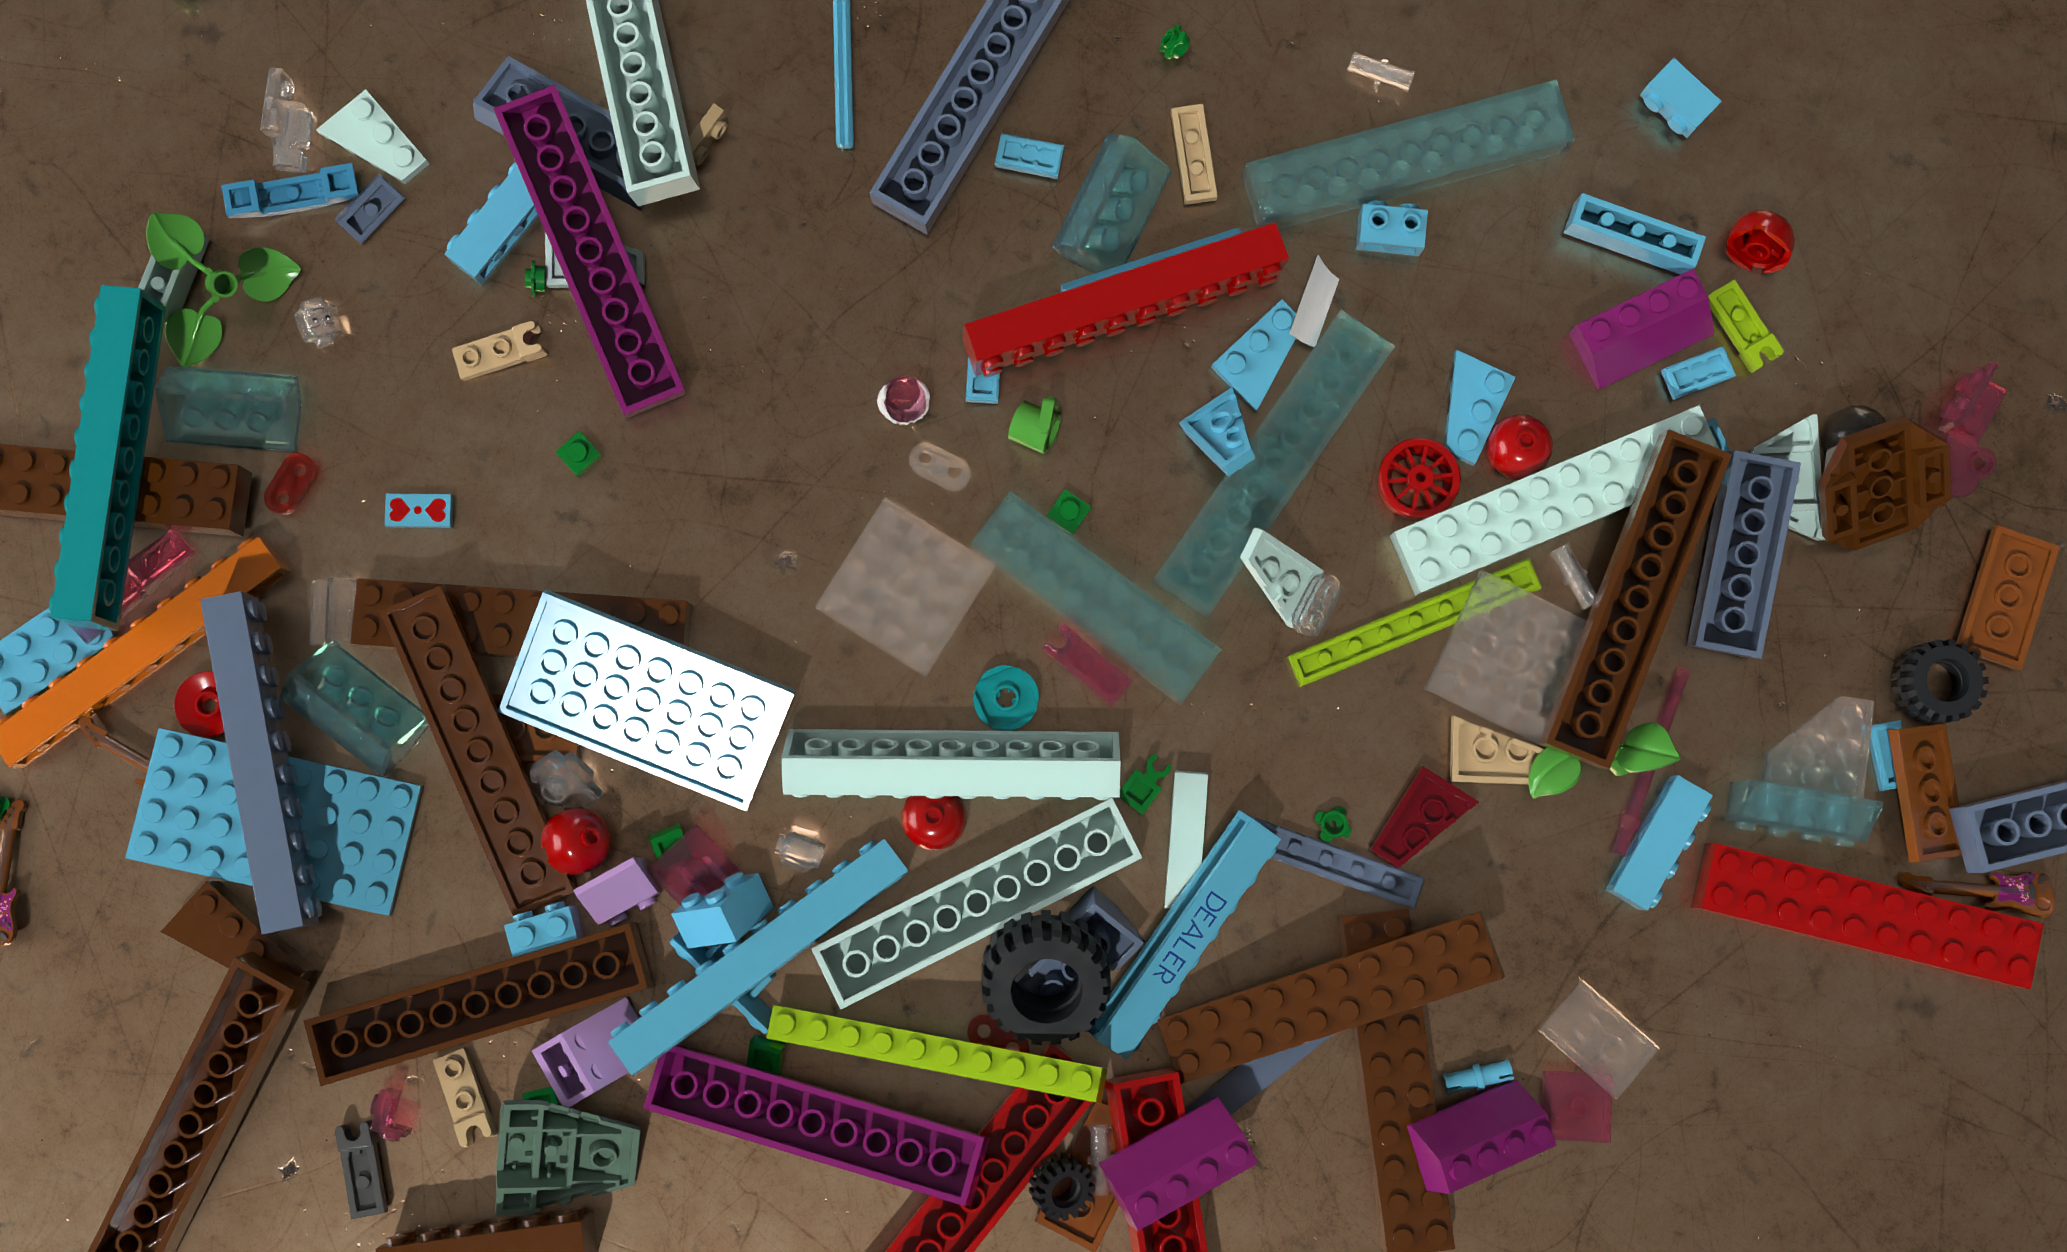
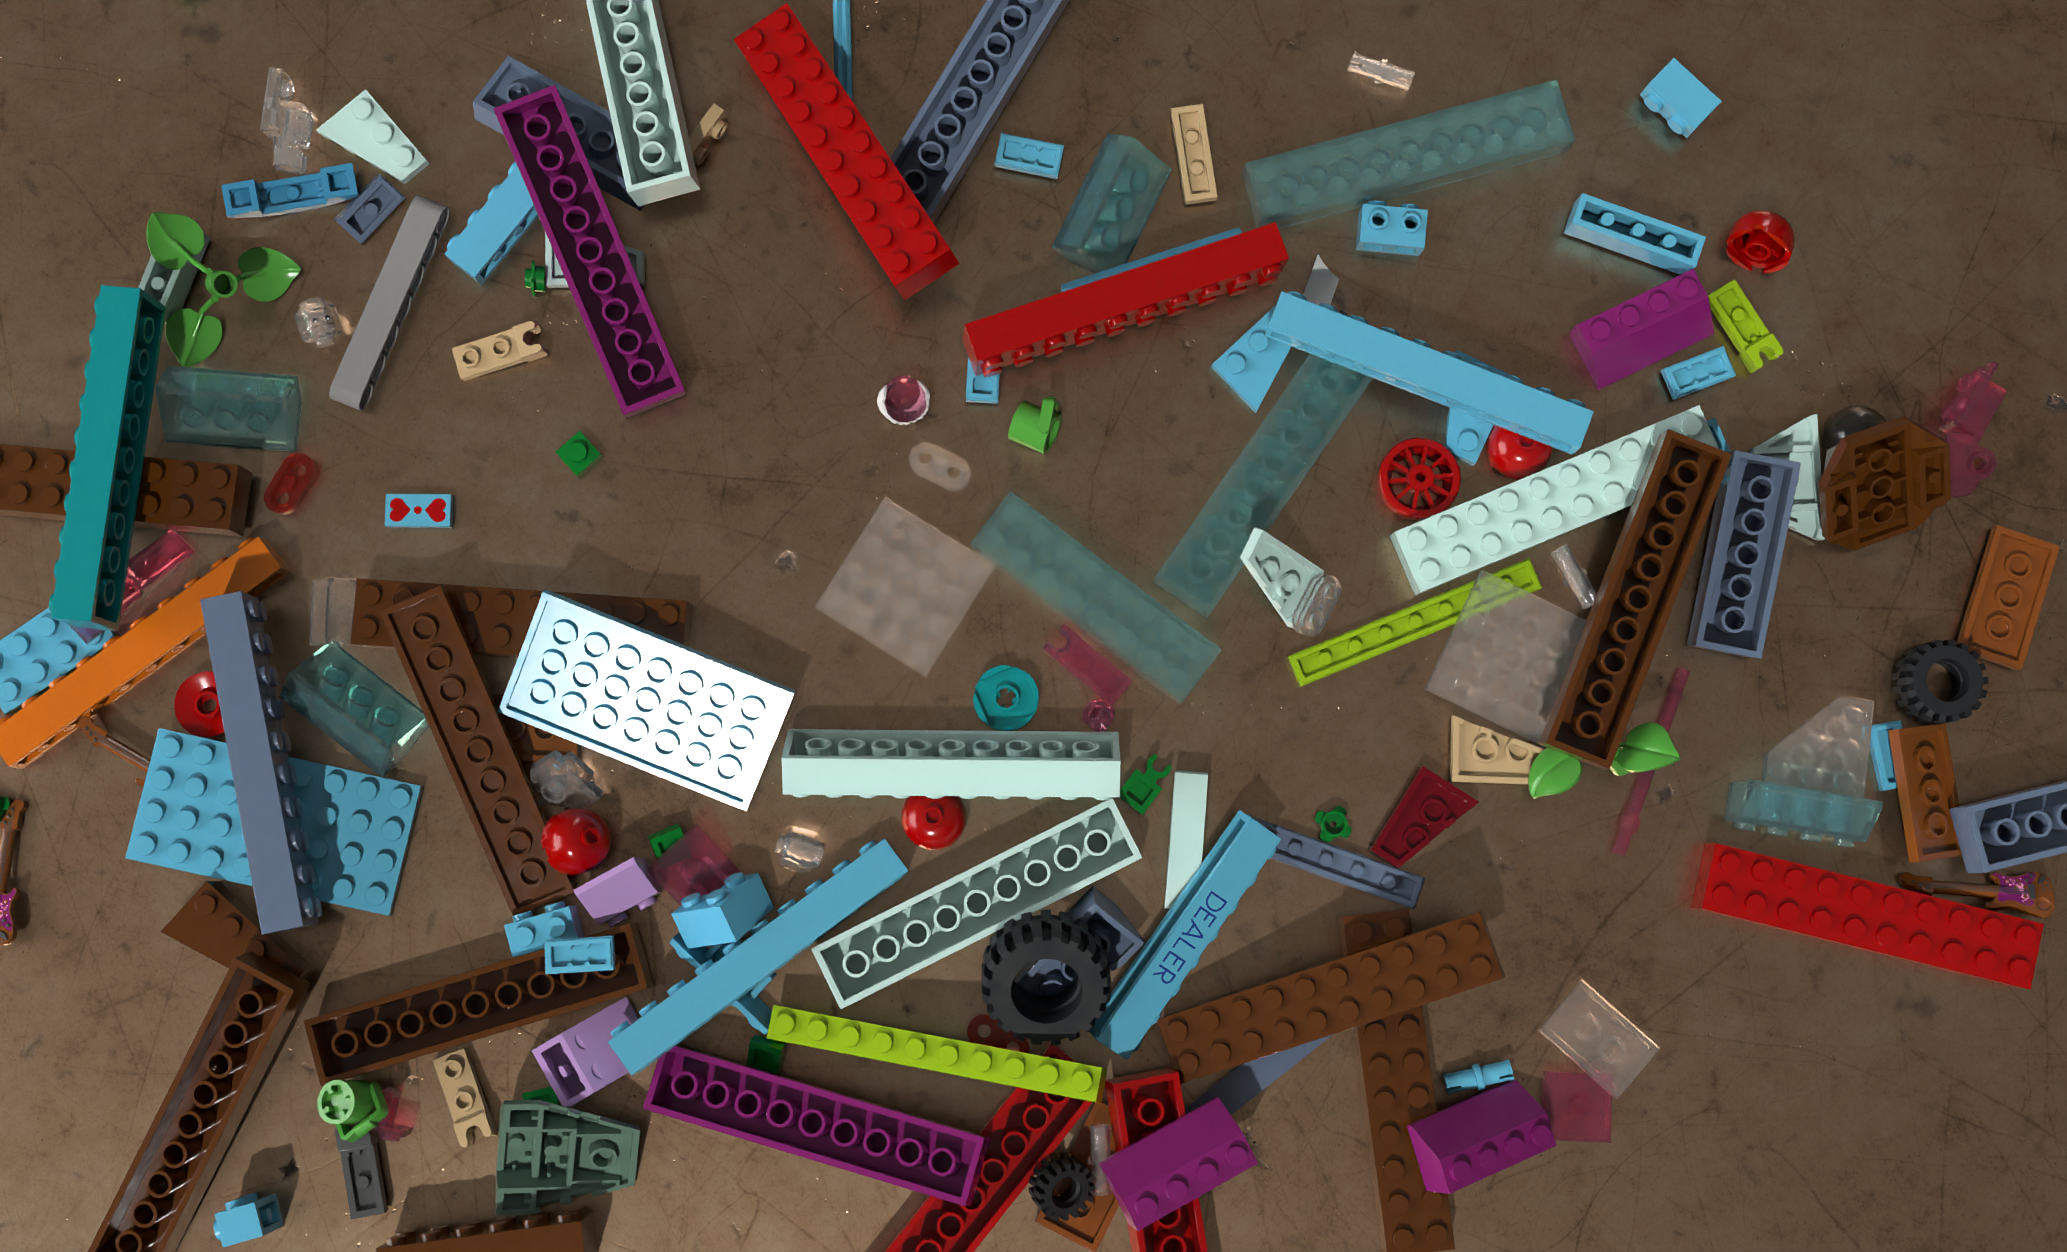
green plate [1046,489,1092,535] -> none
green plate [1160,24,1190,59] -> none
medium azure wing [1179,387,1255,476] -> none
medium azure brick [1605,775,1713,911] -> none
none -> medium azure brick [213,1192,284,1247]
none -> bright green piece [317,1080,389,1142]
none -> light grey beam [329,195,450,411]
none -> medium azure plate [544,935,616,974]
none -> red brick [734,3,960,300]
none -> clear pink bush [1082,698,1115,732]
none -> medium azure brick [1264,291,1594,455]

